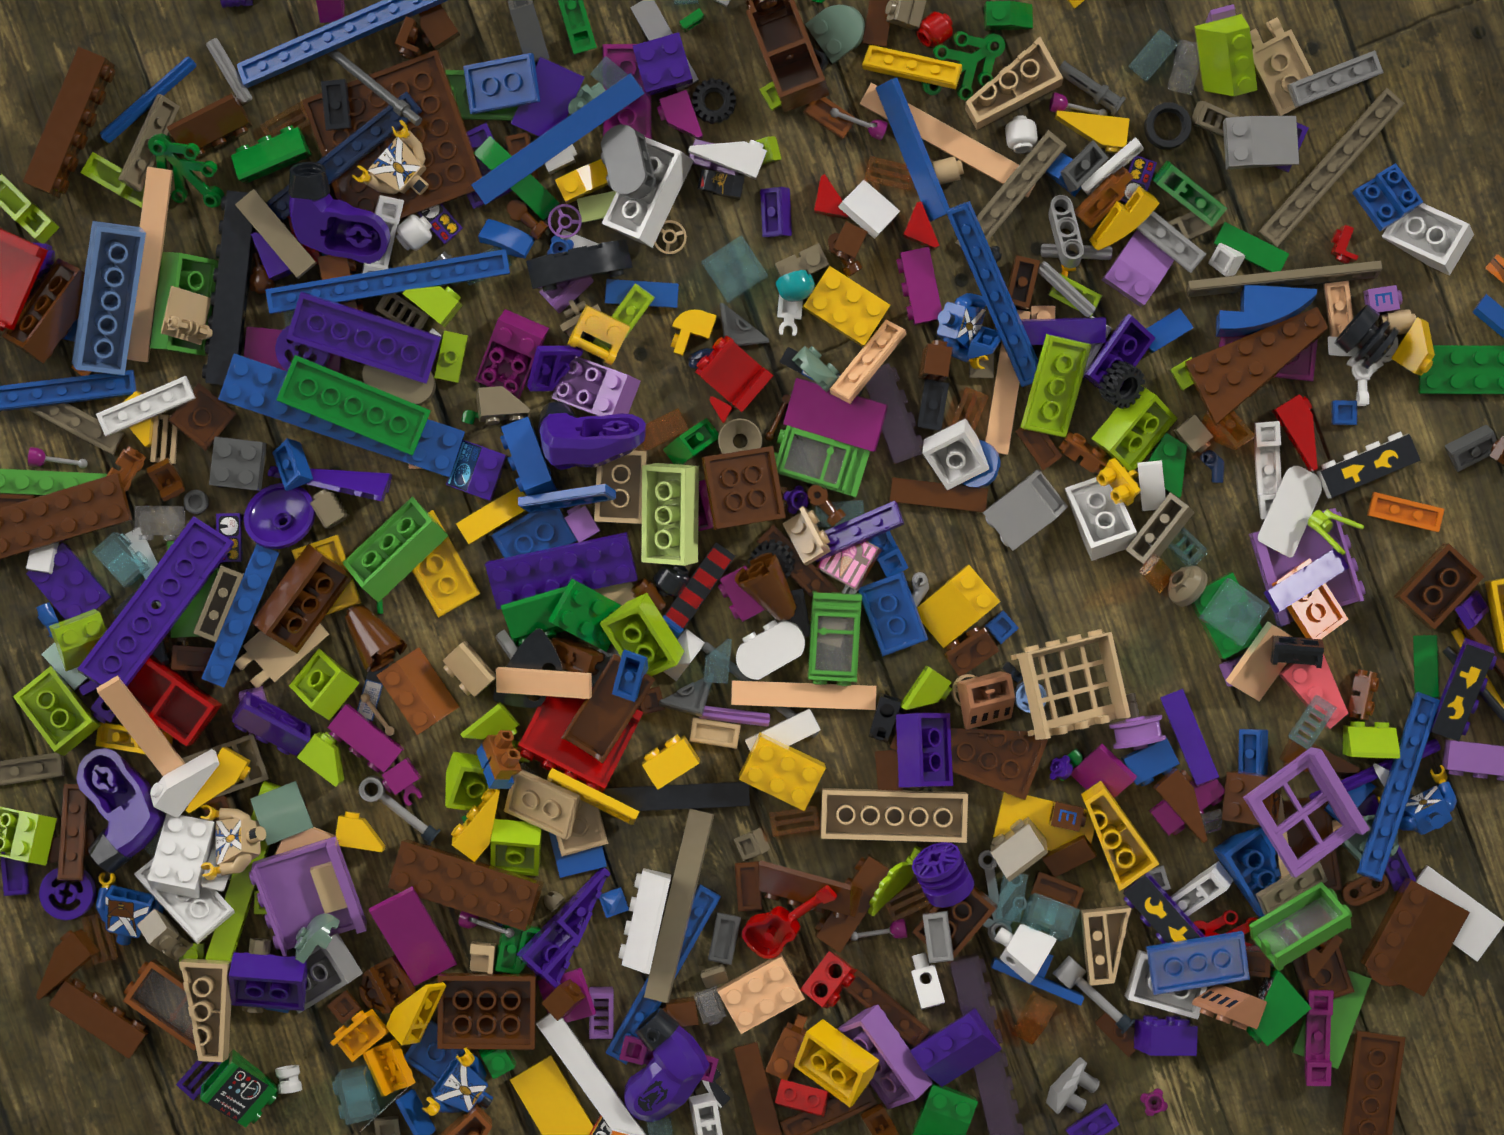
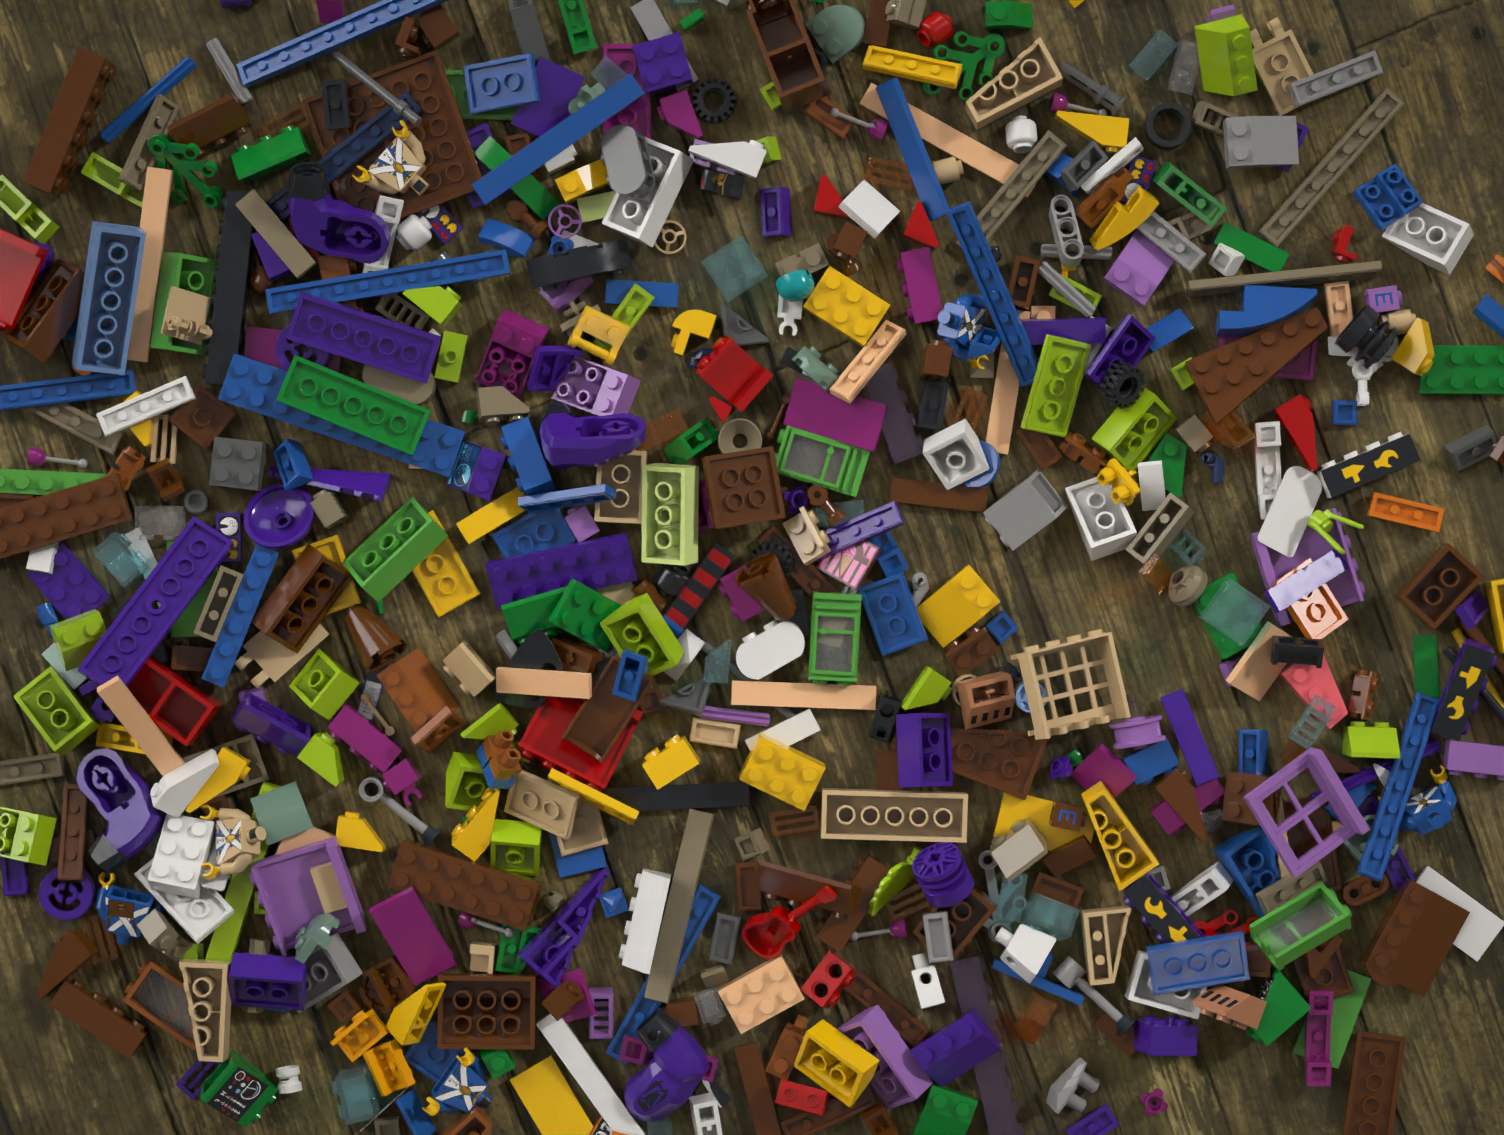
none -> dark orange tile [410,706,466,753]

